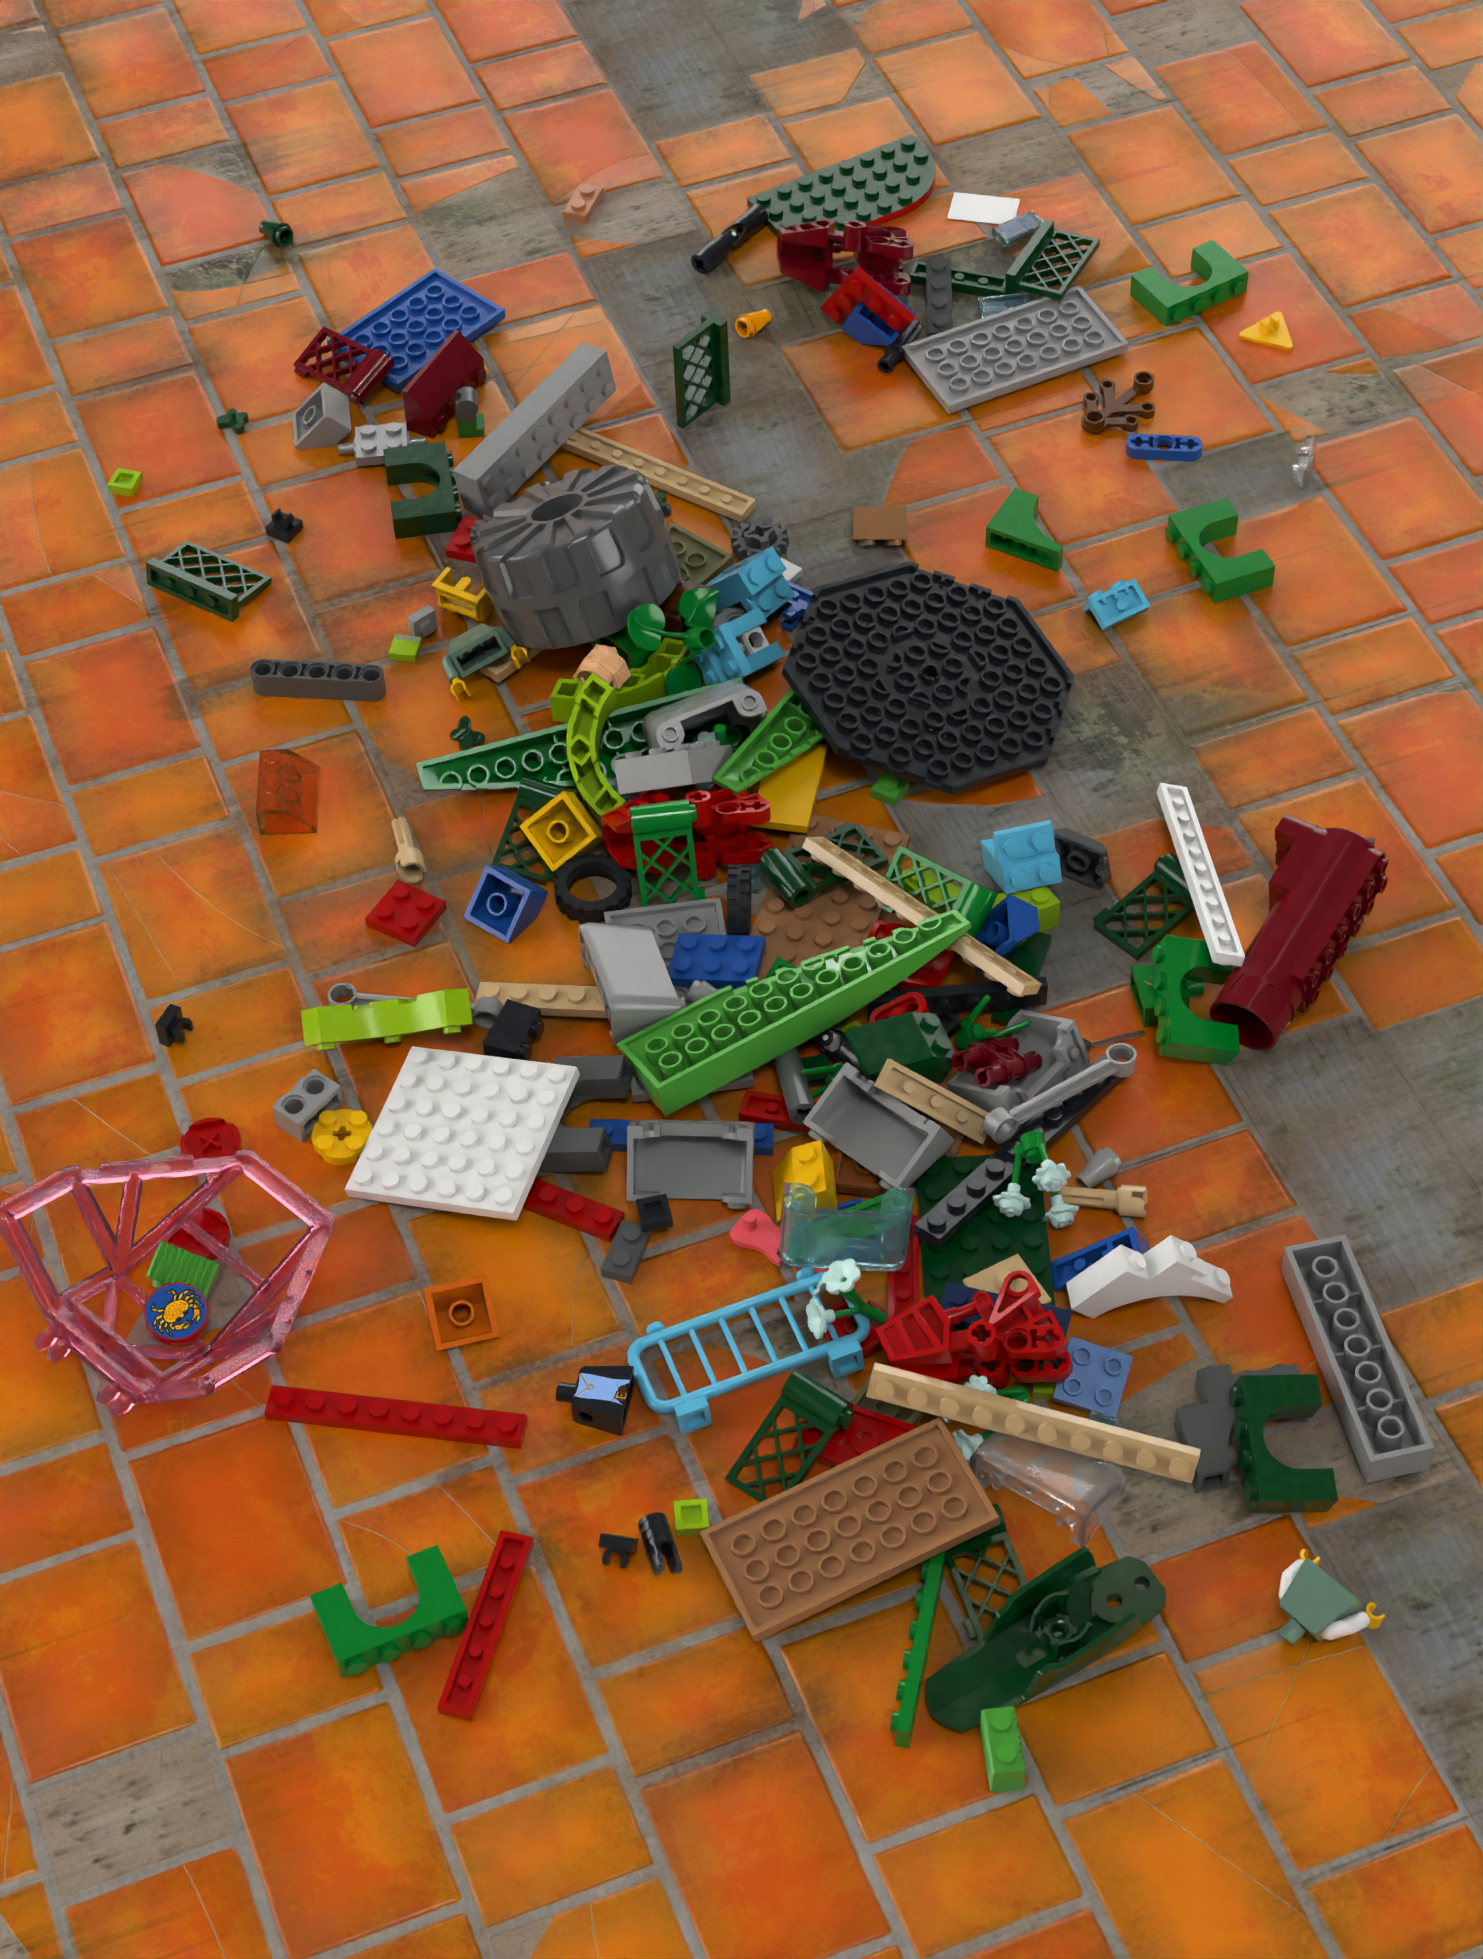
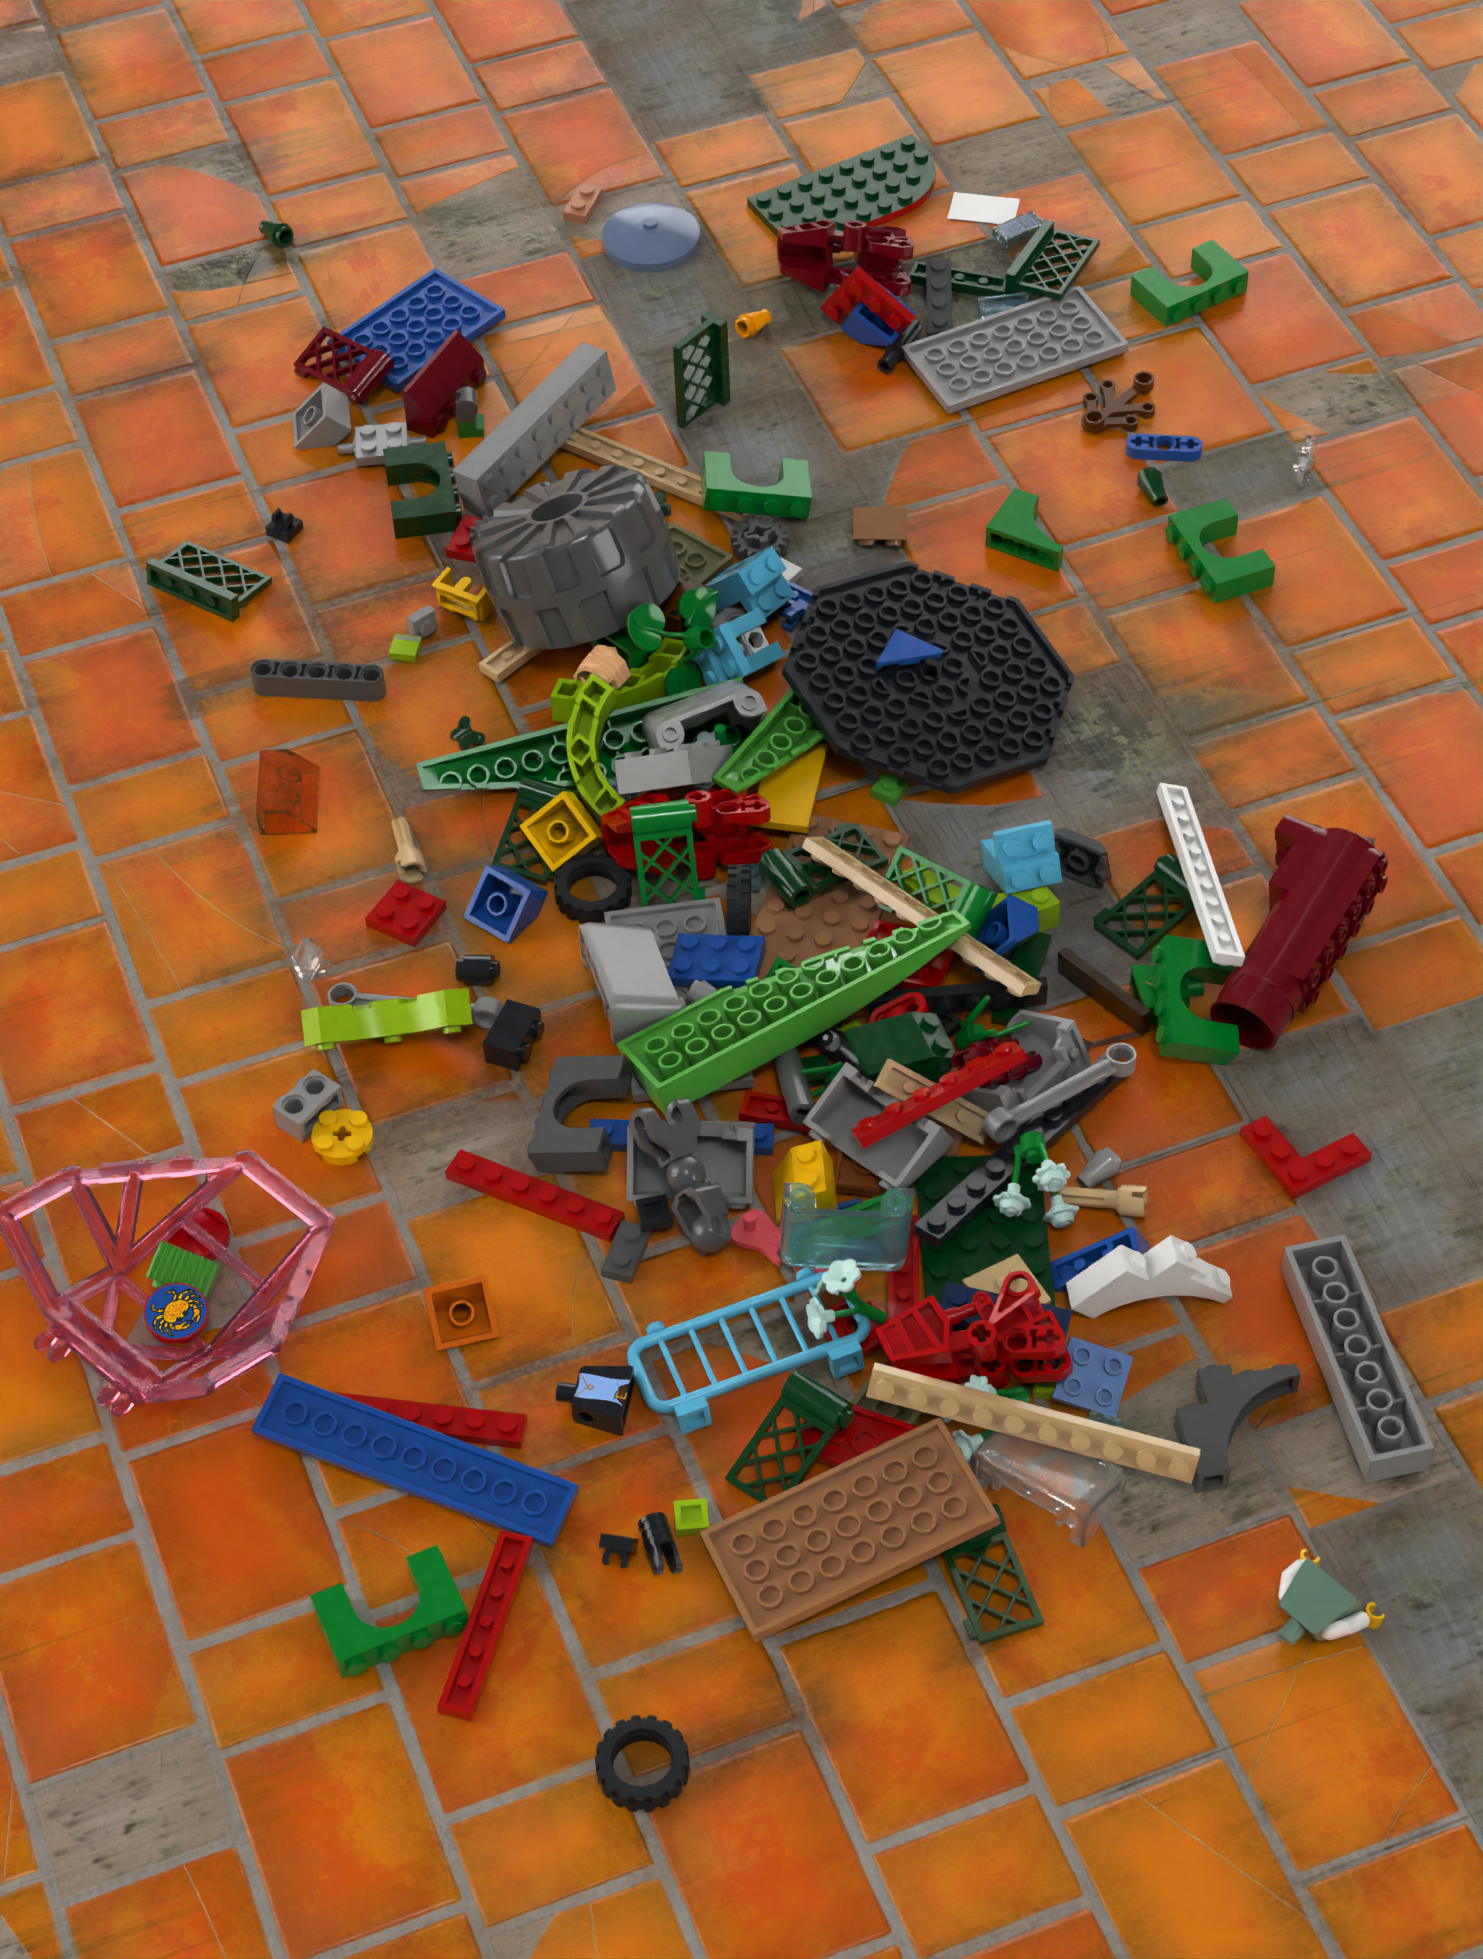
lime tile [107,468,143,497] -> none
black tile [155,1004,194,1047] -> none
red tile [180,1117,242,1173] -> none
dark green piece [216,408,249,434] -> none
white plate [345,1046,580,1221] -> none
sand green torso [442,623,530,702] -> none
tan plate [475,982,606,1018] -> none
black piece [691,204,768,274] -> none
green plate [890,1551,946,1749] -> none
dark green piece [925,1546,1166,1734] -> none
bright green brick [980,1706,1026,1793] -> none
medium azure bracket [1082,578,1151,631] -> none
dark green arch [1229,1374,1338,1513] -> none
yellow piece [1239,312,1293,350] -> none
none -> blue plate [251,1373,579,1549]
none -> clear tile [291,938,331,980]
none -> black brick [455,955,501,984]
none -> black tyre [595,1715,690,1812]
none -> sand blue dish [602,202,700,272]
none -> dark grey piece [630,1098,732,1256]
none -> green arch [700,451,812,519]
none -> red plate [851,1041,1028,1149]
none -> blue tile [875,629,943,670]
none -> dark brown tile [1058,947,1150,1036]
none -> dark green cone [1137,467,1168,507]
none -> red plate [1240,1115,1372,1200]

